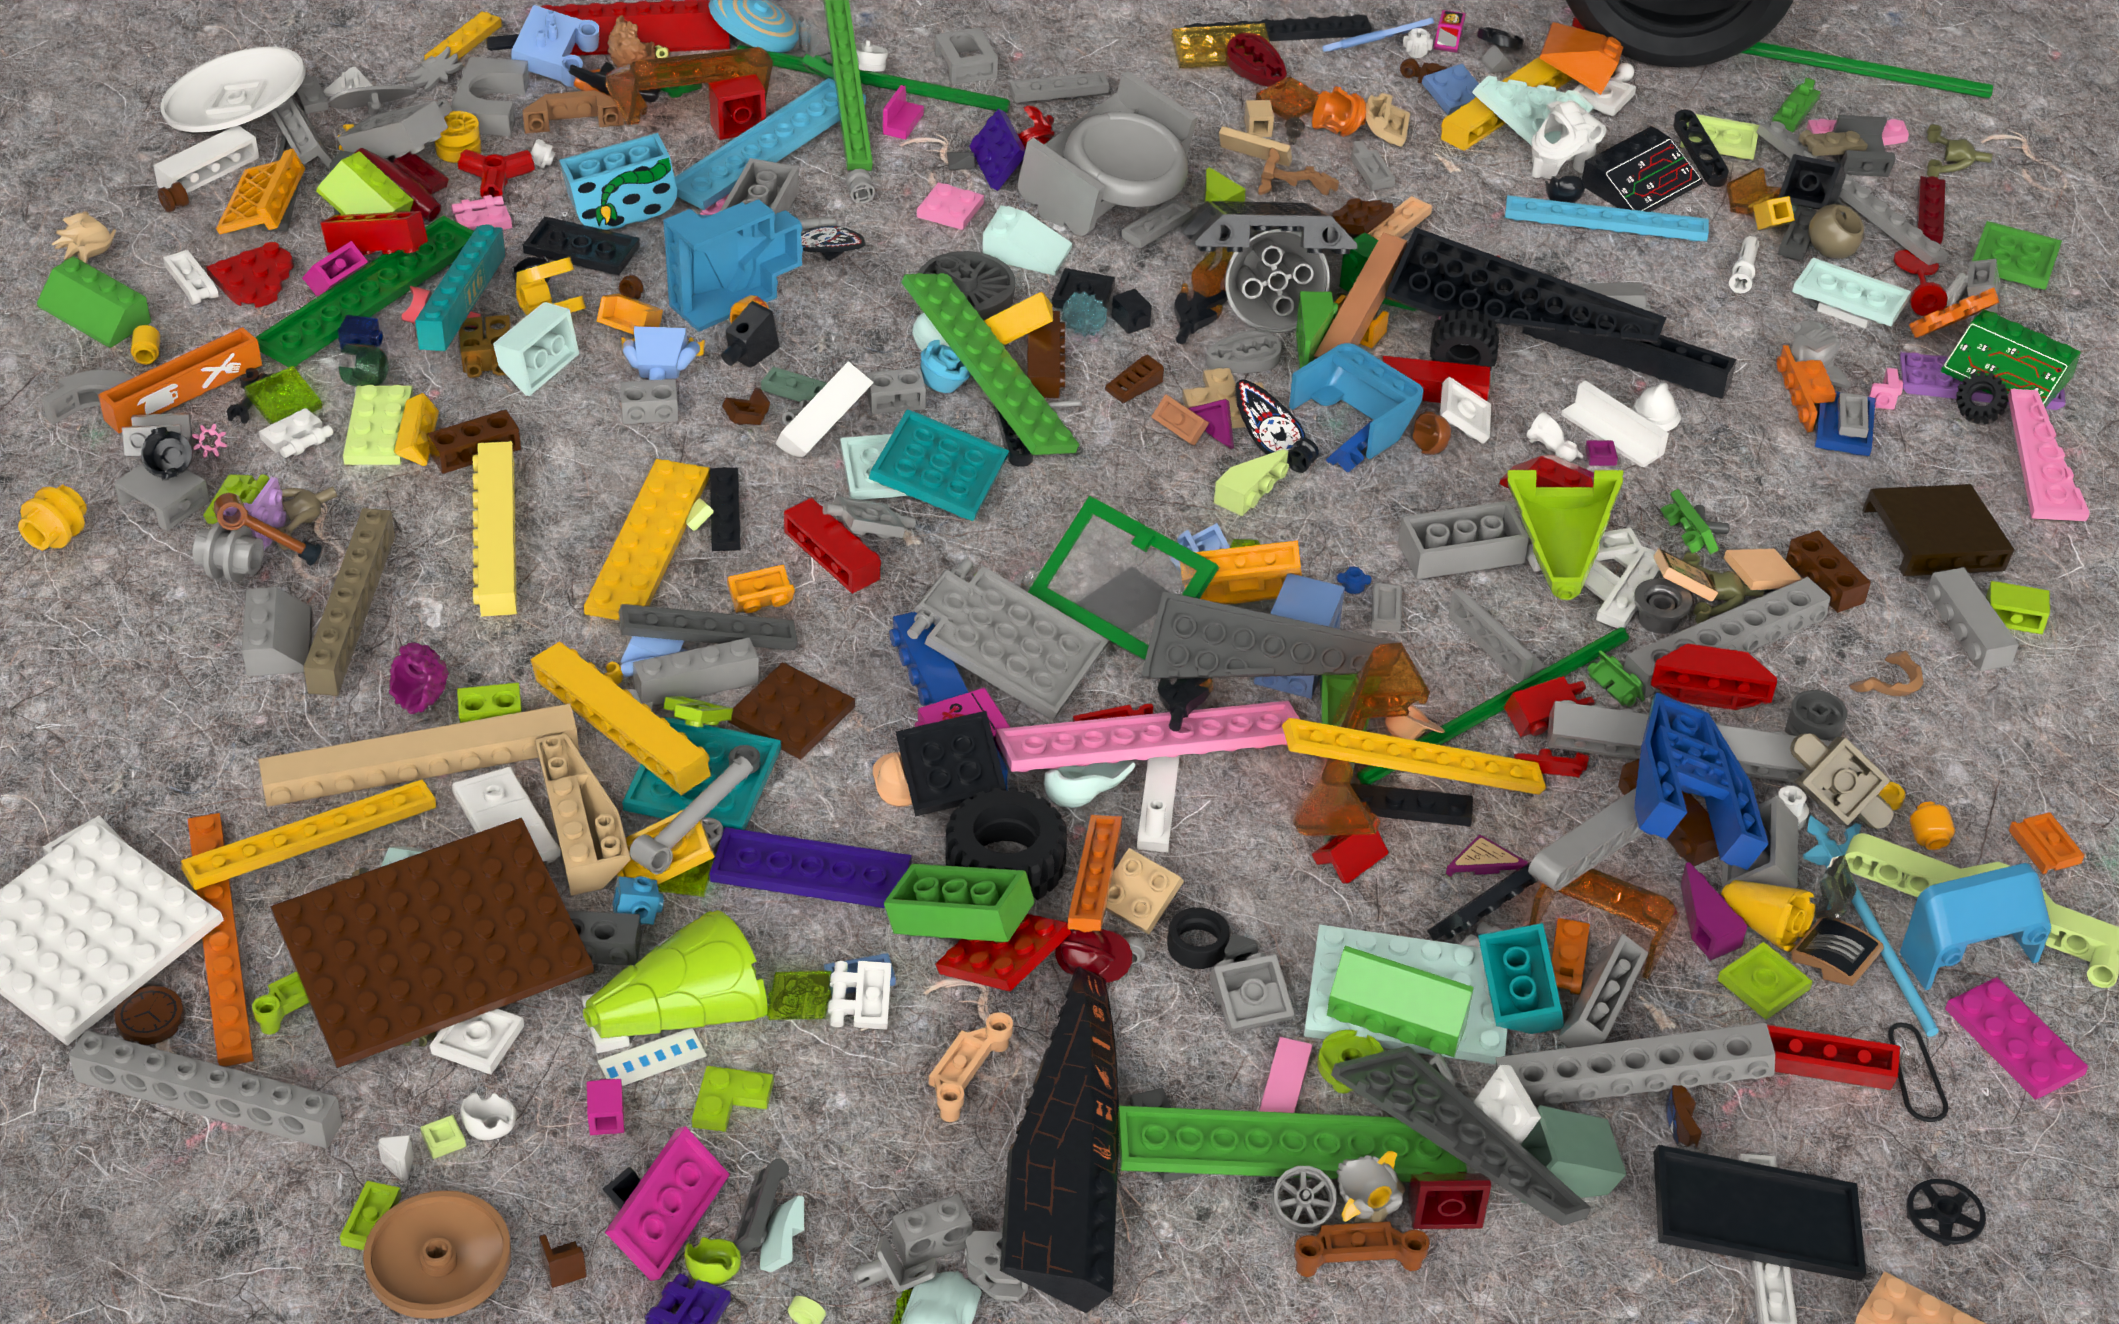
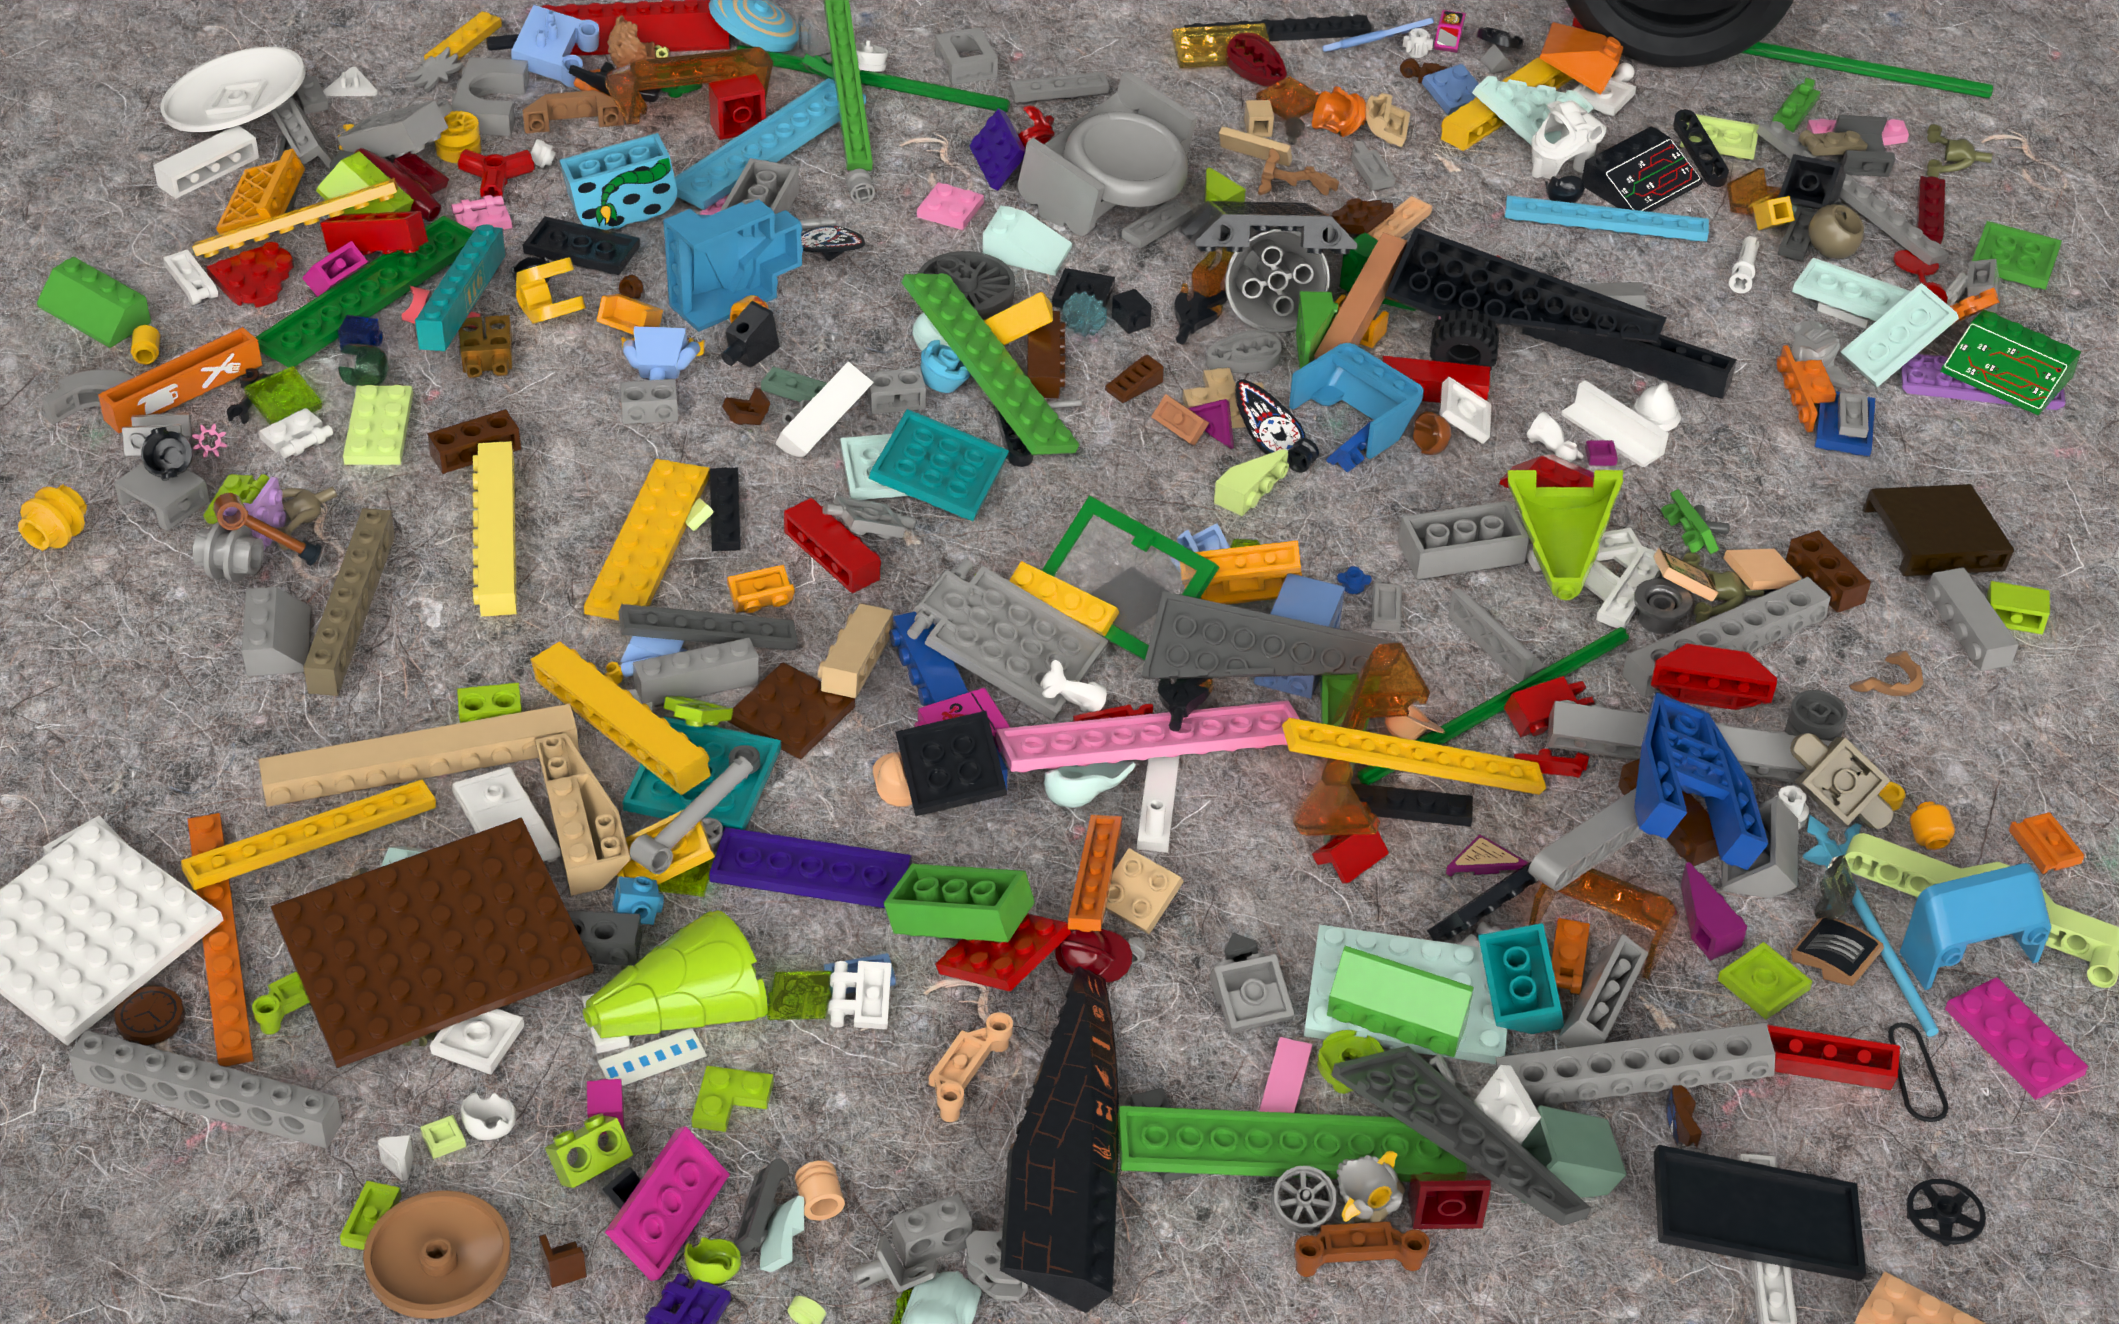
tan hair [52,211,116,264] -> none
reddish brown wheel [157,182,189,213] -> none
light grey shield [329,85,417,116] -> none
magenta piece [389,642,449,715] -> none
yellow slope [394,393,439,466] -> none
light aqua slope [493,302,579,396] -> none
dark pink panel [883,85,924,140] -> none
black tyre [945,788,1067,901] -> none
dark grey slope [947,151,974,170] -> none
black tyre [1167,907,1230,969] -> none
bright green hinge [1587,650,1645,707] -> none
yellow cone [1721,880,1815,952] -> none
bright pink bracket [1869,368,1903,410] -> none
black tyre [1956,371,2008,424] -> none
bright pink wing [2008,389,2090,521] -> none
none -> yellow plate [192,178,398,258]
none -> lime brick [545,1113,633,1188]
none -> light nougat piece [795,1160,845,1221]
none -> tan brick [818,603,893,698]
none -> yellow plate [1009,561,1120,636]
none -> white animal [1040,660,1107,712]
none -> light aqua plate [1840,283,1959,387]

